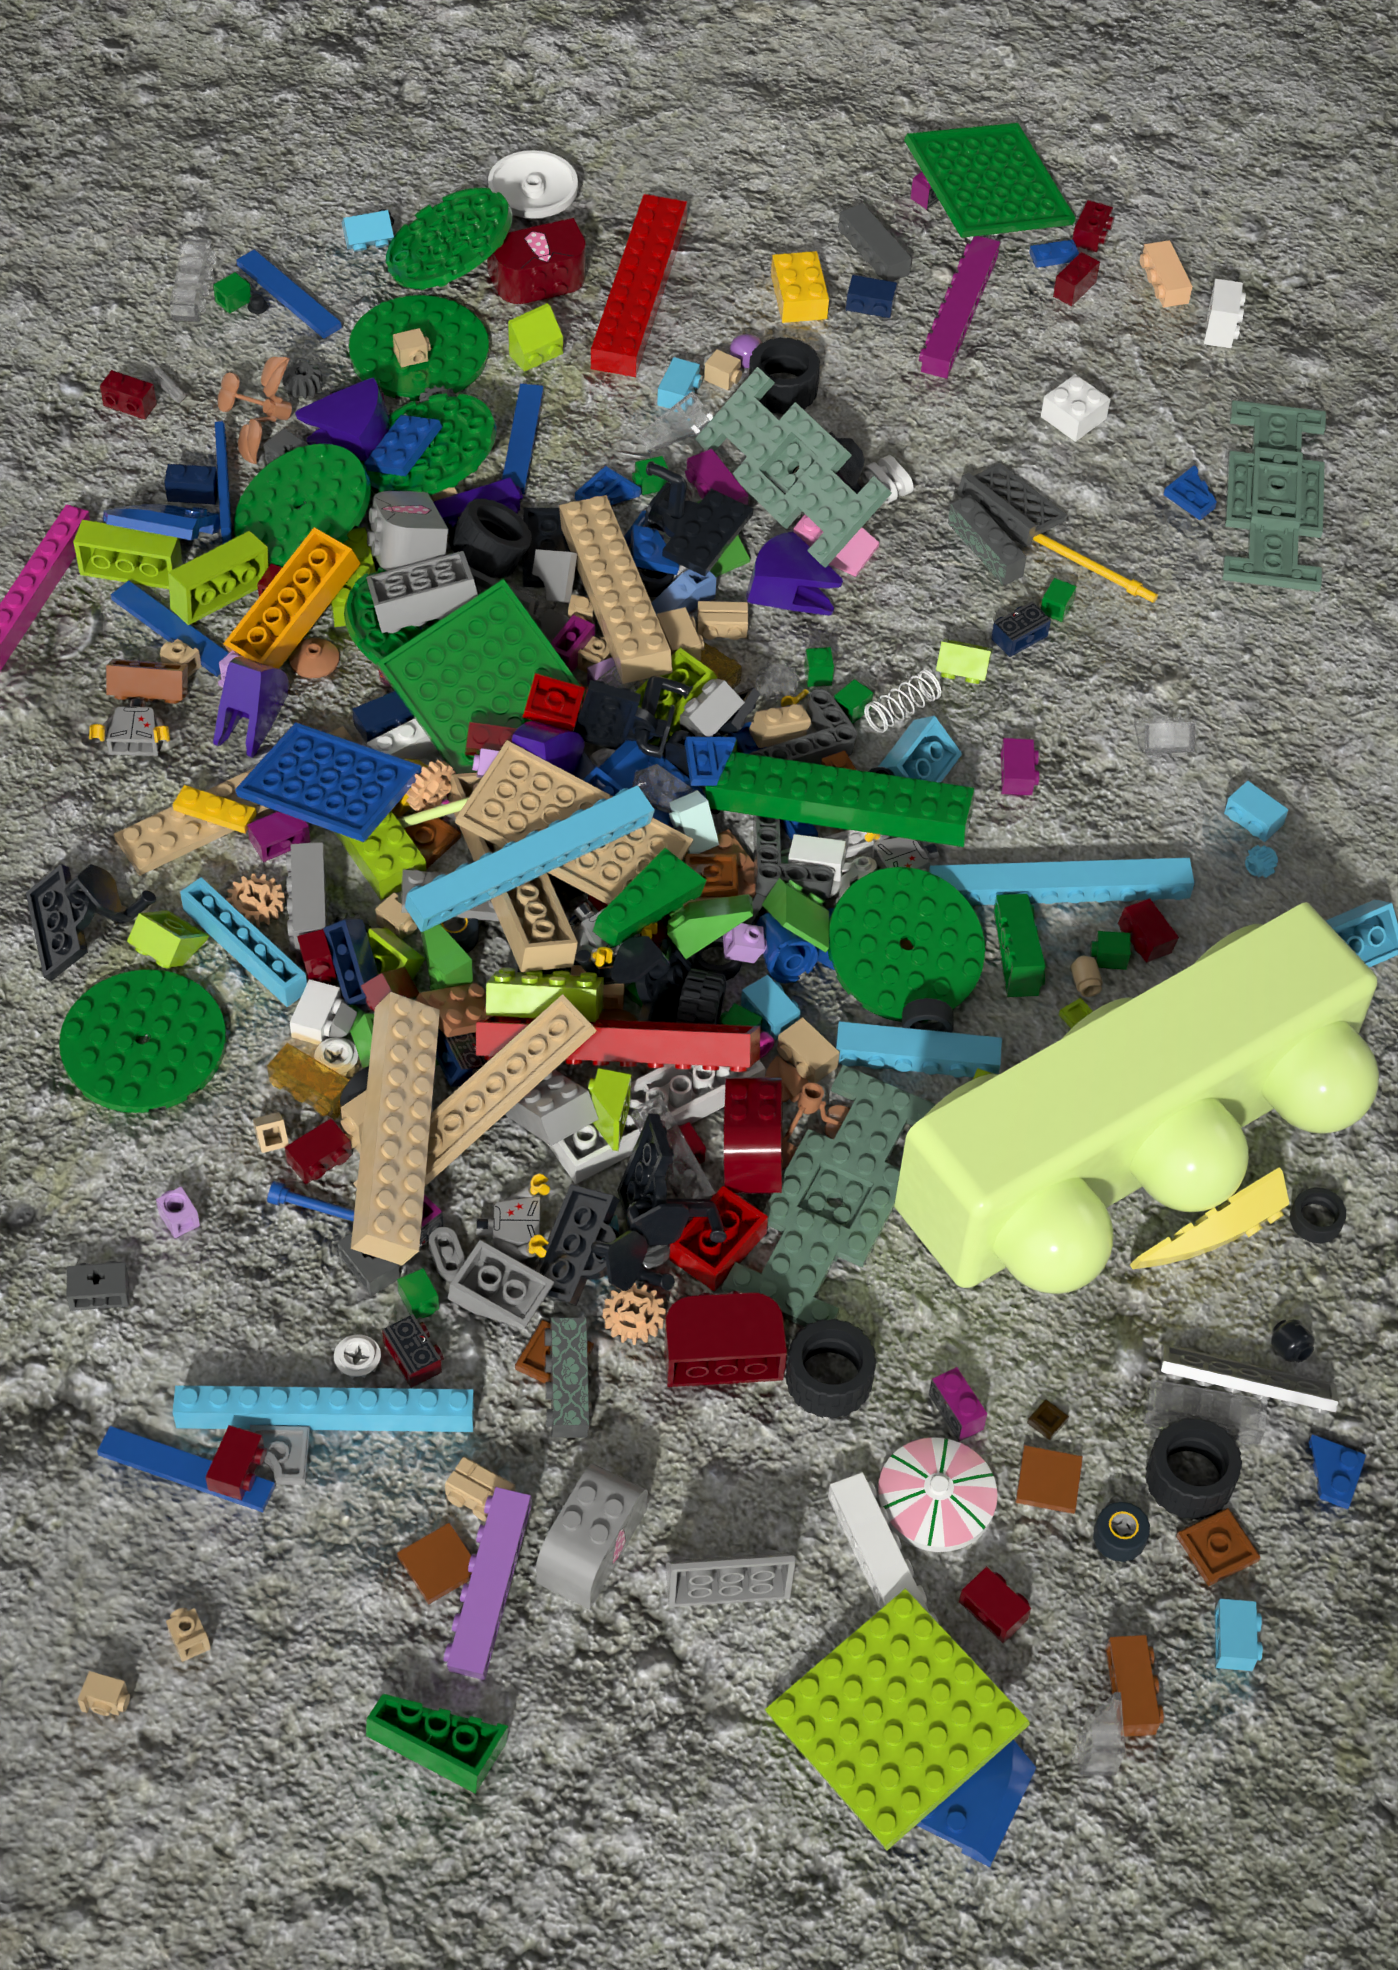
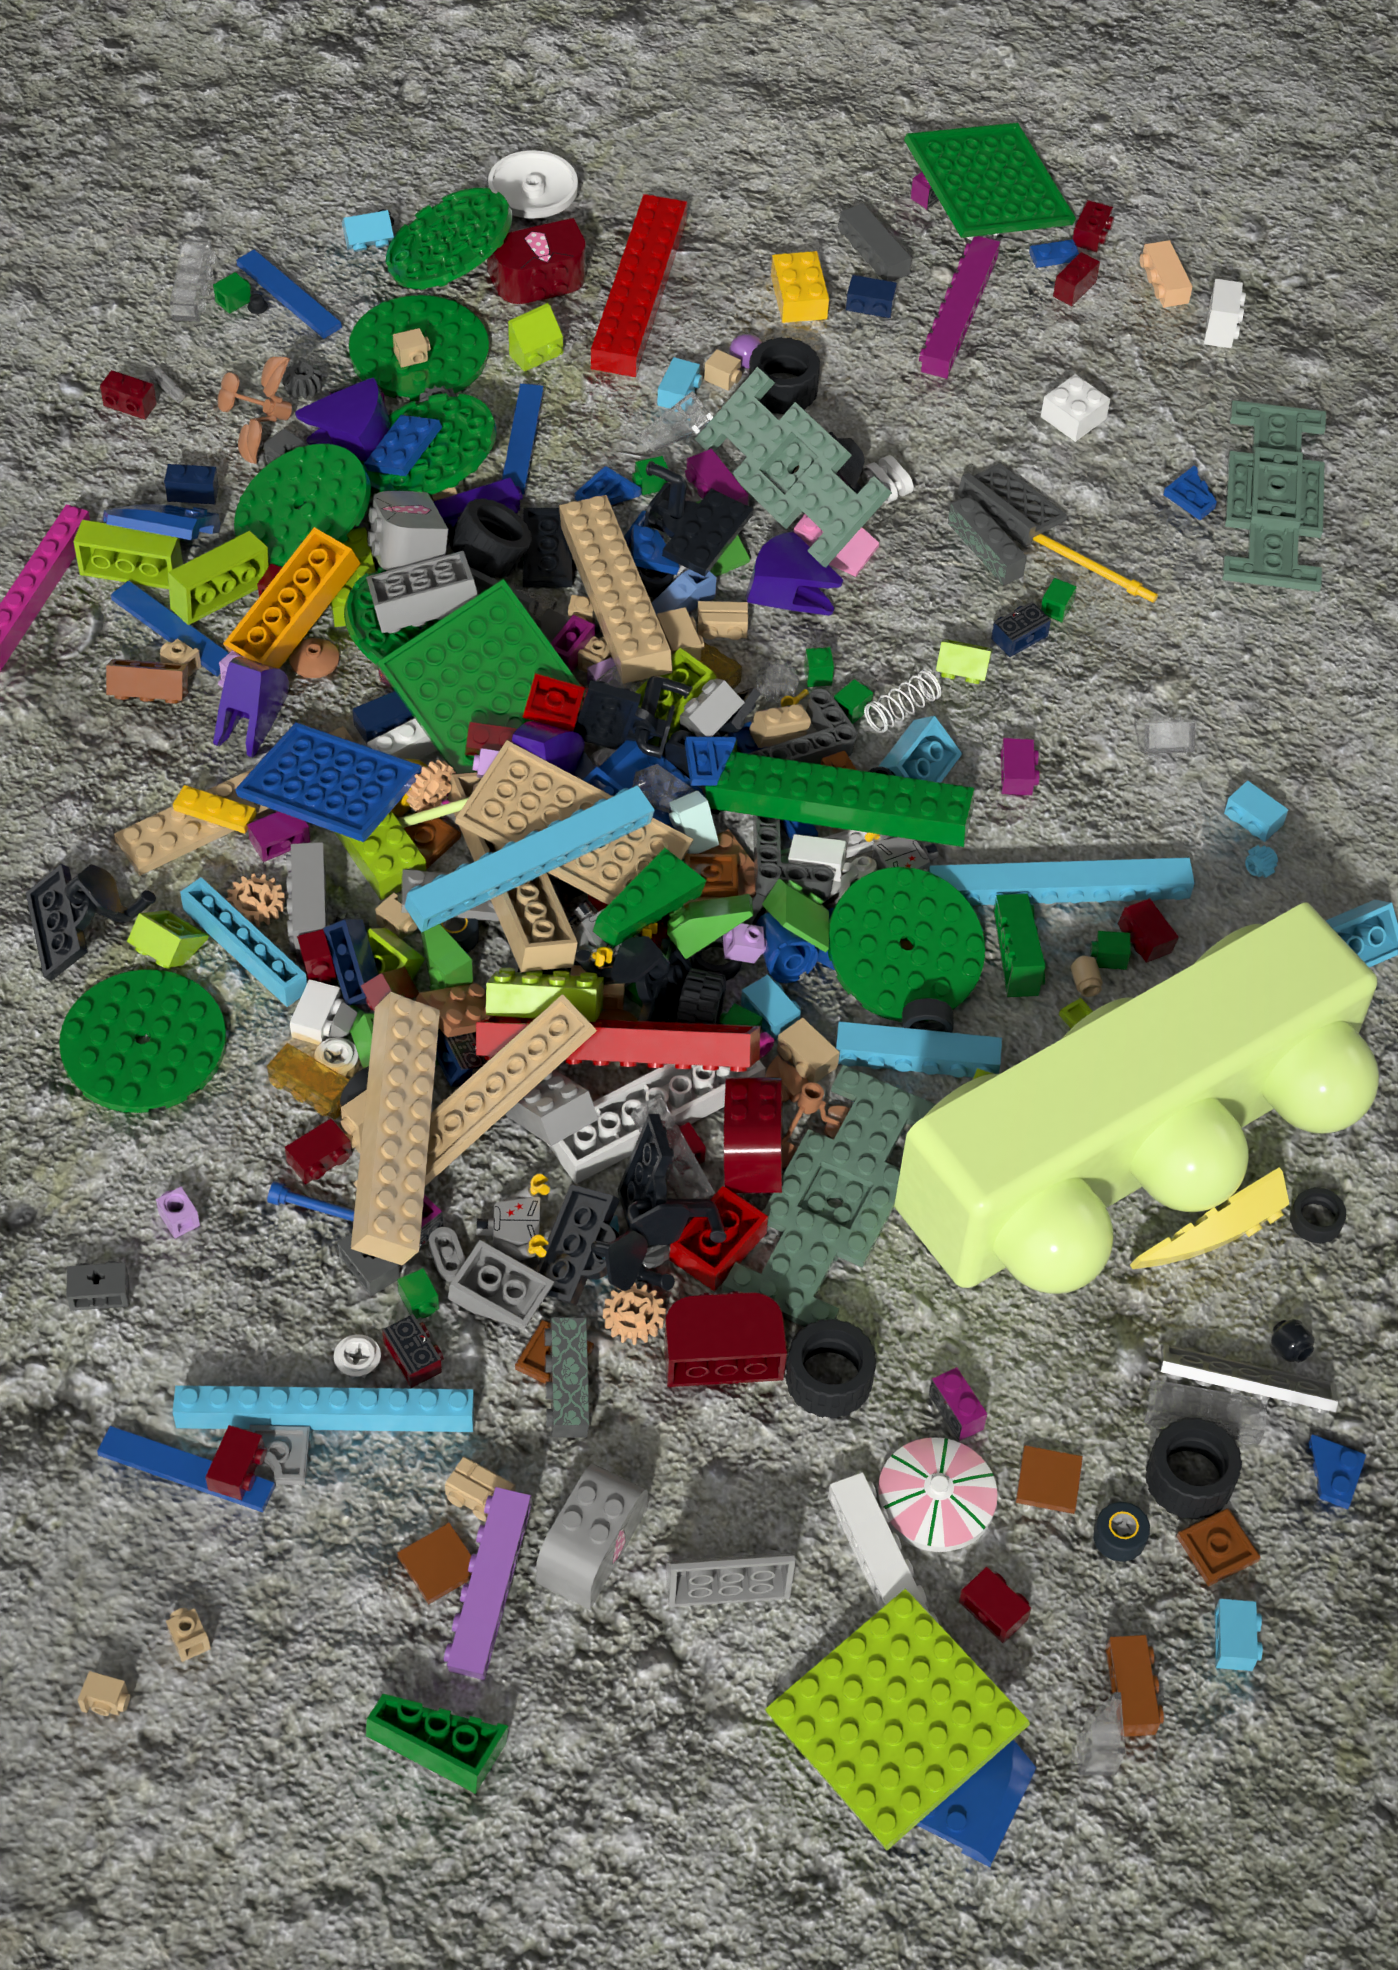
light grey torso [89,698,170,756] -> none
blue tile [215,421,232,544] -> none
tan brick [252,1112,289,1153] -> none
light grey tile [532,550,577,603] -> none
lime slope [588,1068,631,1151] -> none
dark brown tile [1027,1399,1069,1440] -> none

